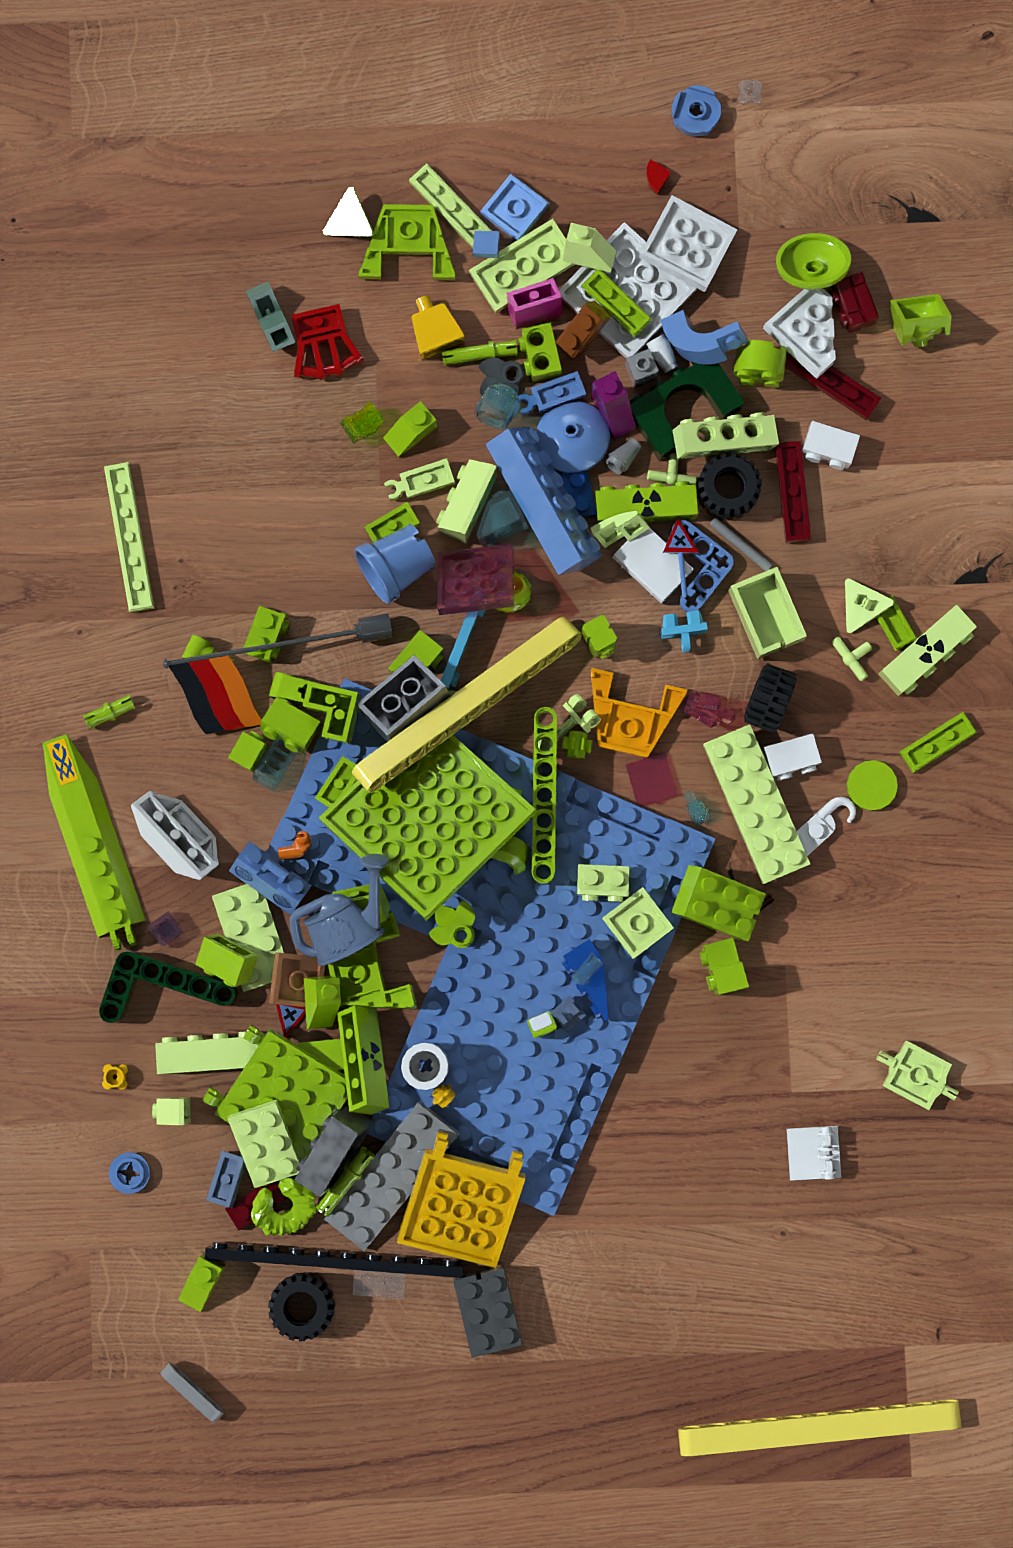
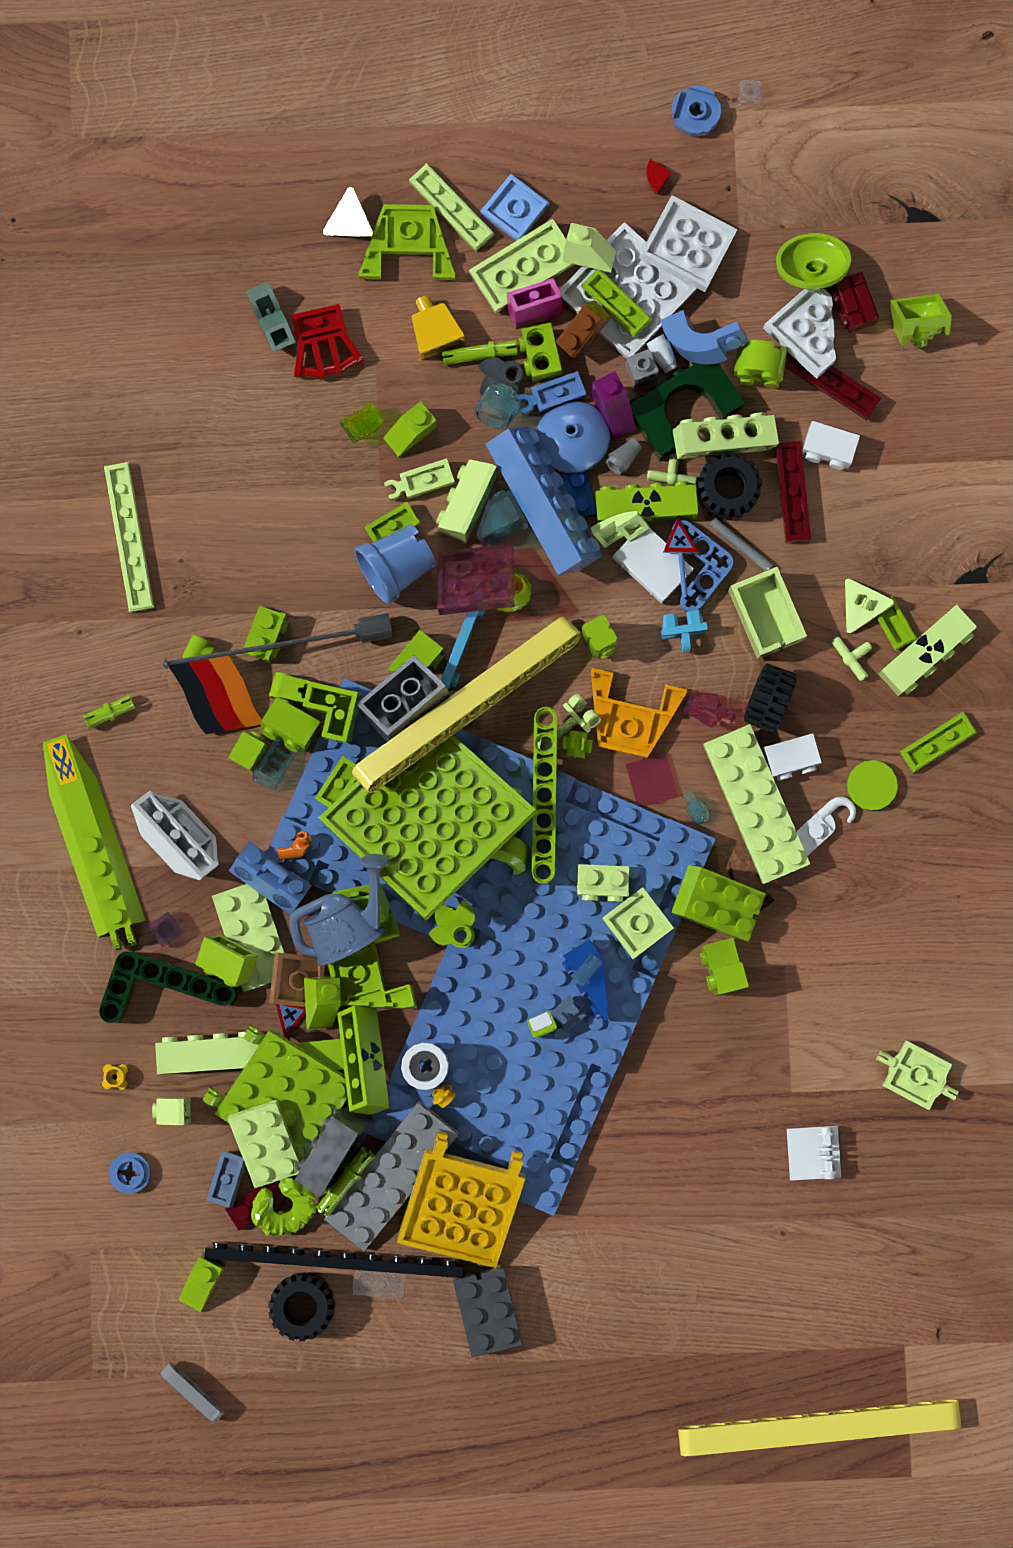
medium blue tile [473,231,500,258] -> none

